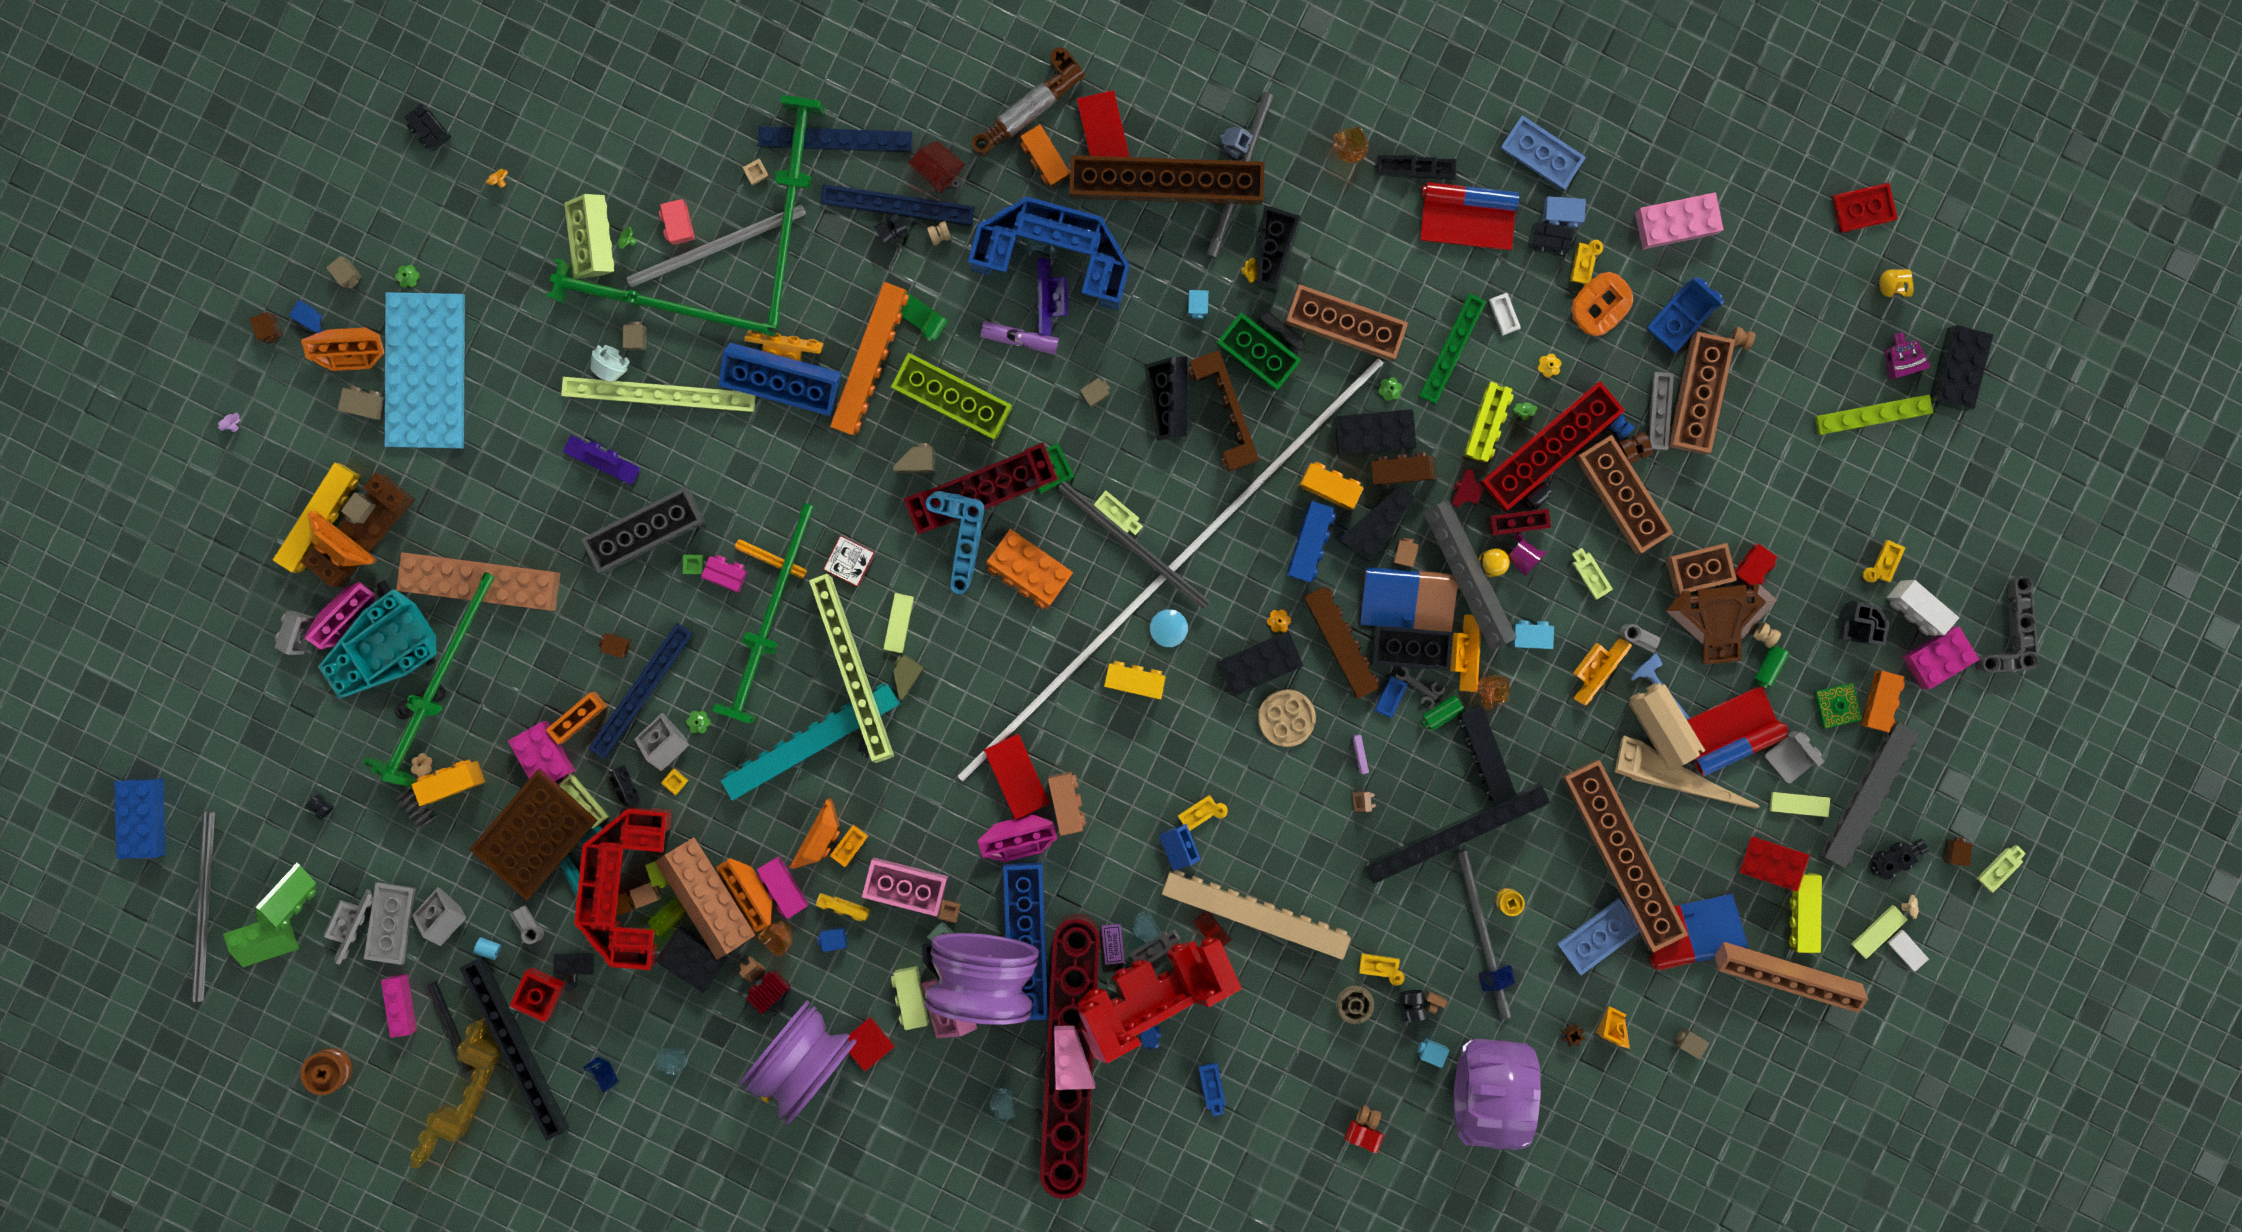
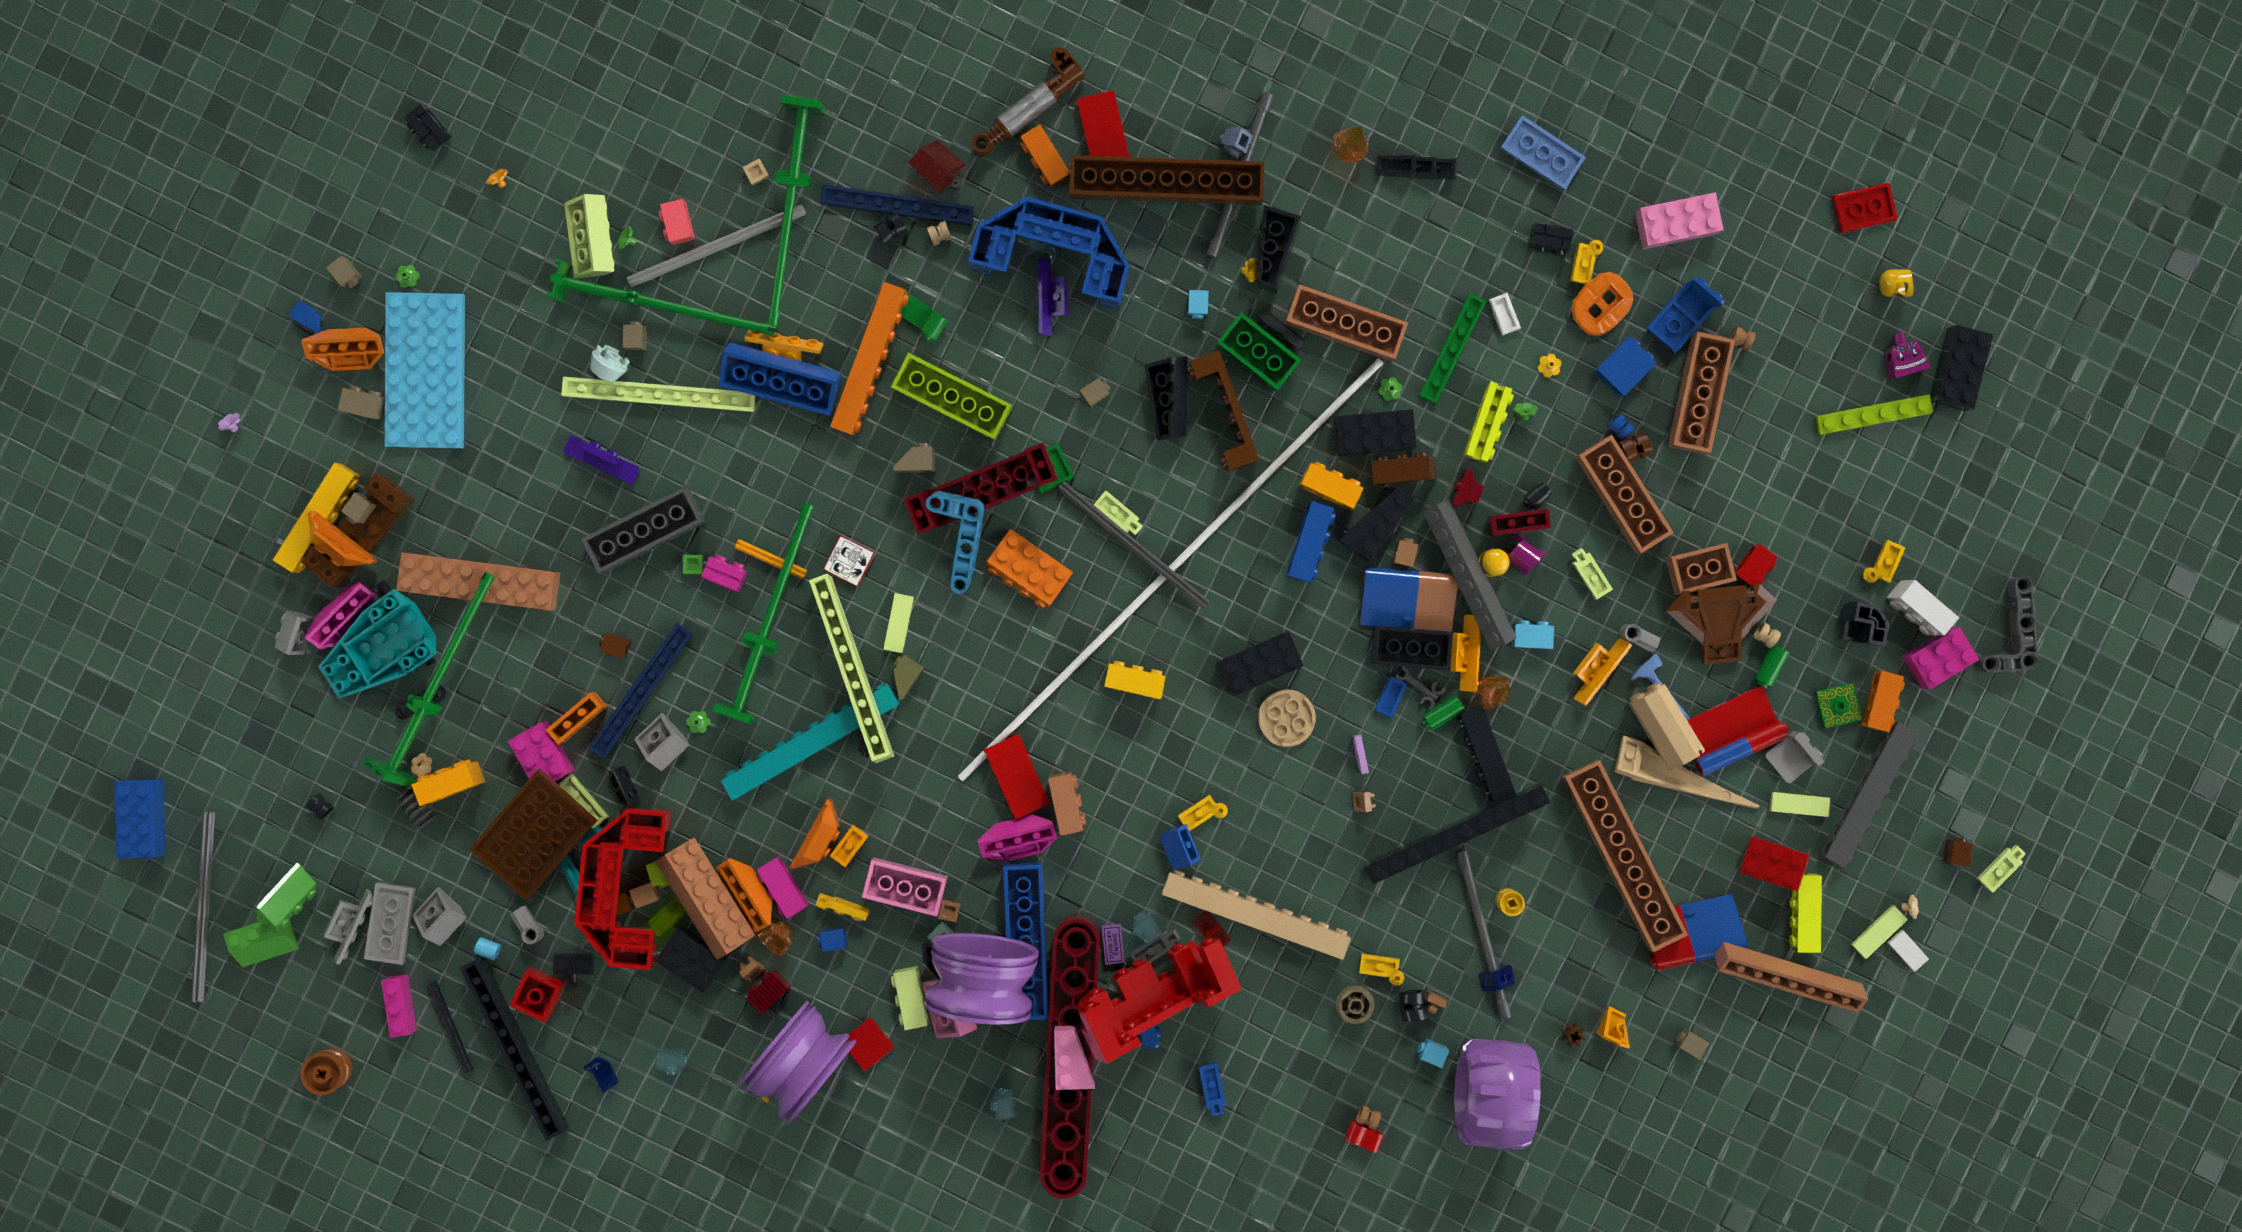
reddish brown brick [249,312,283,344] -> none
clear yellow bracket [410,1017,501,1170] -> none
yellow tile [661,768,689,795] -> none
dark blue plate [758,126,913,152] -> none
medium lavender piece [980,321,1059,355] -> none
medium azure dish [1150,610,1188,647] -> none
light orange plant [1267,609,1291,632] -> none
reddish brown brick [1303,586,1380,699] -> none
red door [1420,182,1519,251] -> none
red brick [1479,381,1625,512] -> none
medium blue brick [1542,196,1586,228] -> none
medium blue plate [1557,898,1640,975] -> none
light grey plate [1648,372,1674,450] -> none
black brick [1870,838,1929,880] -> none
none -> blue brick [1593,336,1656,398]

